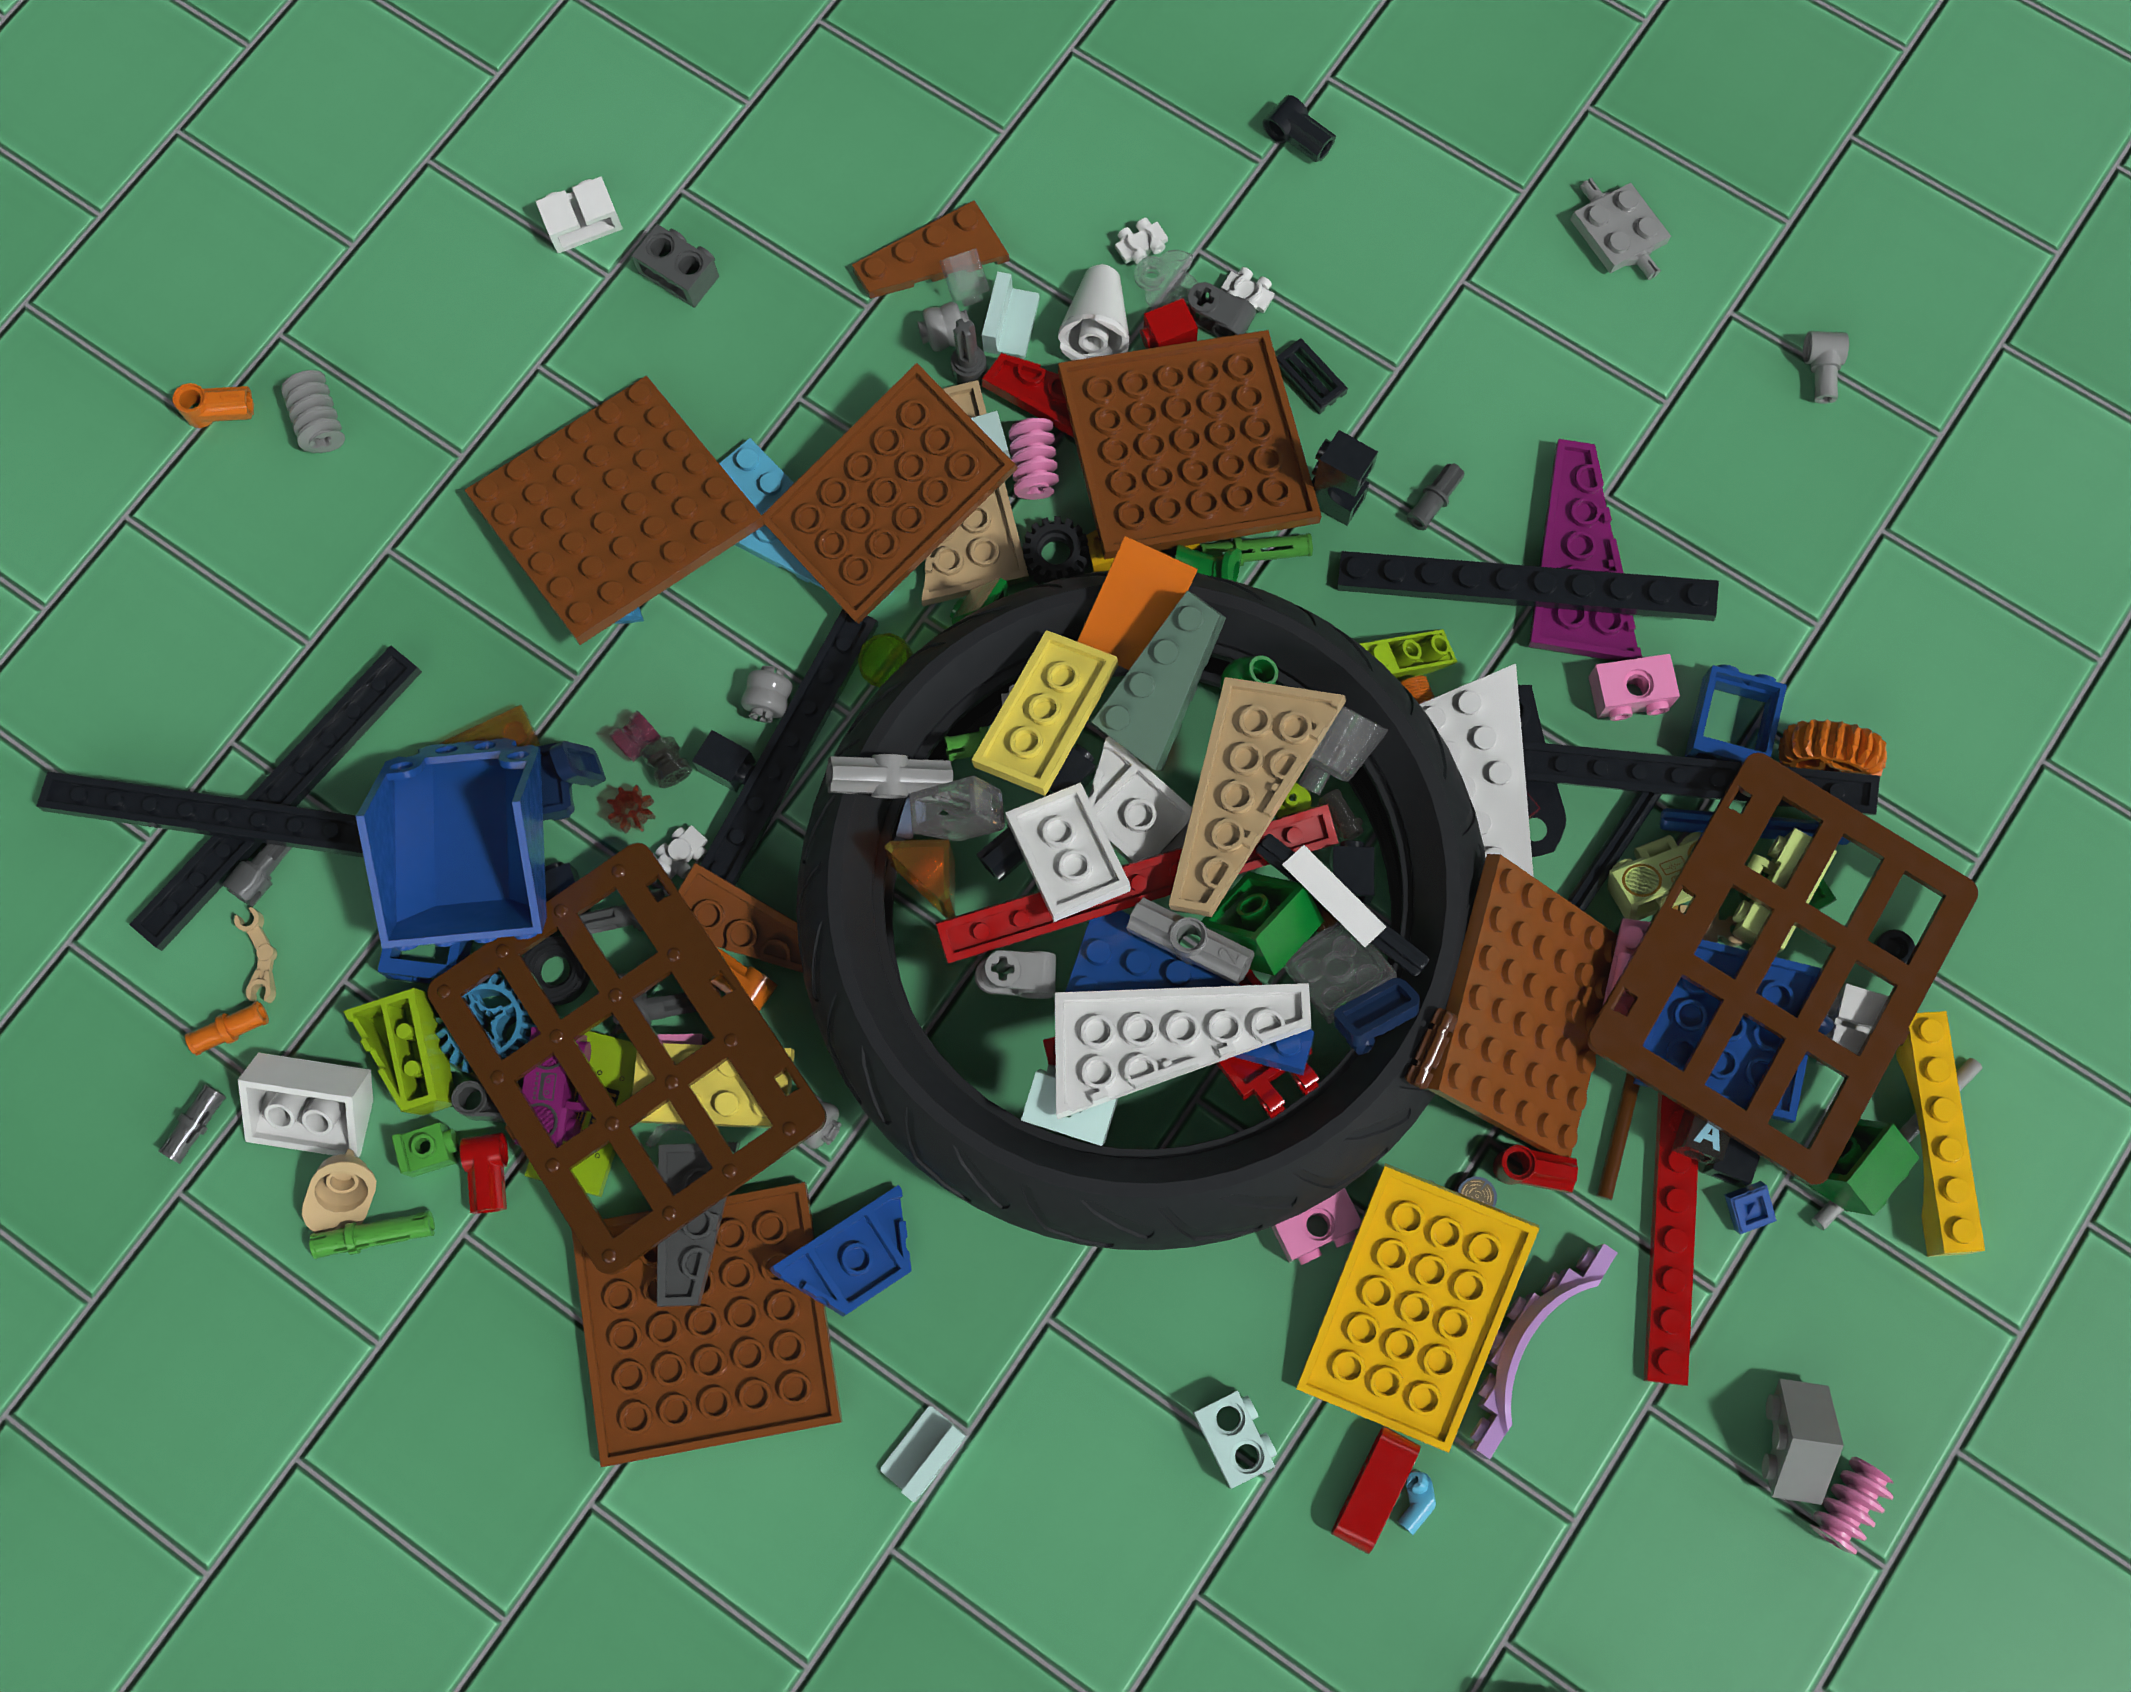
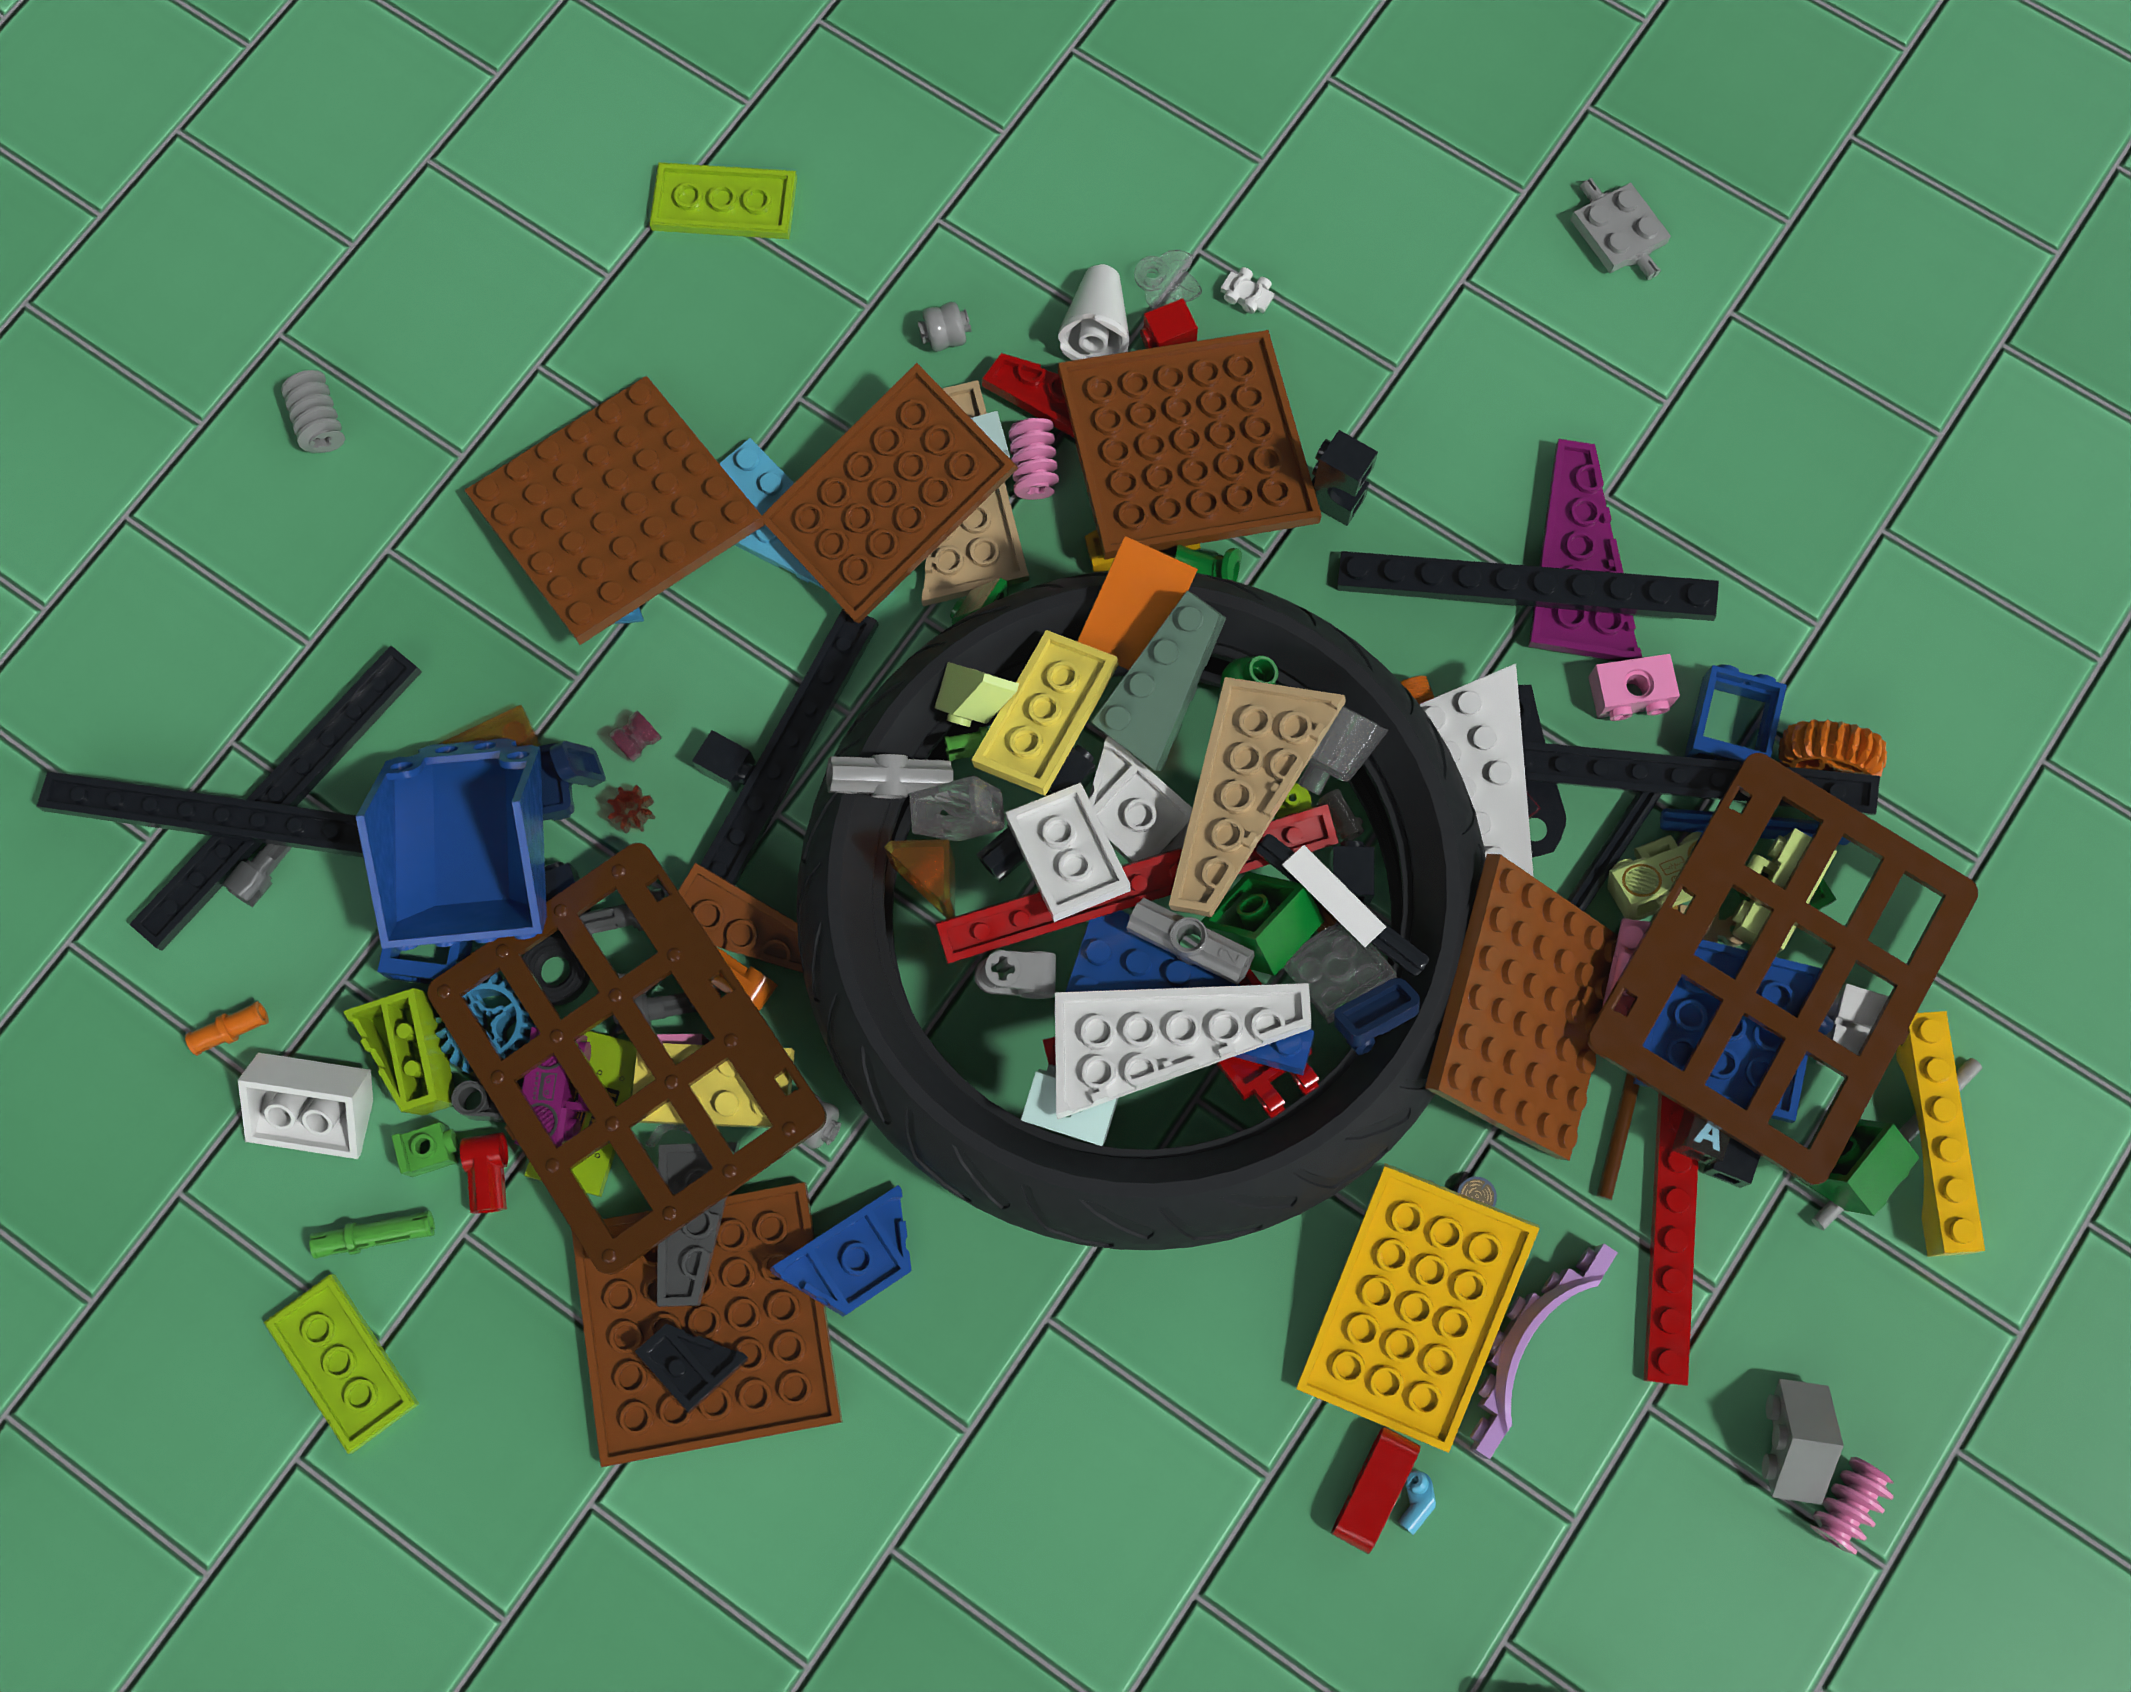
dark grey pin [158,1084,226,1164] -> none
orange piece [172,383,254,428] -> none
tan piece [234,907,277,1004] -> none
tan piece [302,1149,377,1233] -> none
white piece [536,176,623,254] -> none
dark grey brick [631,224,719,308] -> none
clear smoke wheel [641,736,692,788] -> none
white piece [655,825,709,879] -> none
light grey piece [741,666,792,723] -> none
dark orange wing [852,200,1009,299] -> none
clear neon green hair [858,633,913,688] -> none
light aqua panel [880,1406,968,1503] -> none
sand blue tile [896,797,922,840] -> none
clear brick [939,248,990,307] -> none
dark grey piece [950,318,988,386] -> none
light aqua panel [982,272,1040,359] -> none
black tyre [1022,516,1089,584] -> none
white piece [1115,218,1168,264] -> none
dark grey piece [1187,282,1257,338] -> none
light aqua brick [1193,1391,1277,1489] -> none
bright green pin [1200,533,1313,566] -> none
black piece [1262,95,1336,162] -> none
bright pink brick [1272,1188,1361,1265] -> none
black tile [1276,338,1348,415] -> none
lime slope [1360,629,1457,682] -> none
reddish brown axle [1405,1008,1458,1089] -> none
dark grey axle [1407,463,1465,530] -> none
red piece [1493,1145,1578,1193] -> none
blue tile [1724,1181,1777,1235] -> none
light grey pin [1803,331,1849,404] -> none
black tile [1873,929,1915,963] -> none
none -> lime tile [264,1274,419,1454]
none -> black wing [635,1324,748,1414]
none -> lime tile [649,162,797,239]
none -> yellowish green slope [935,662,1019,727]

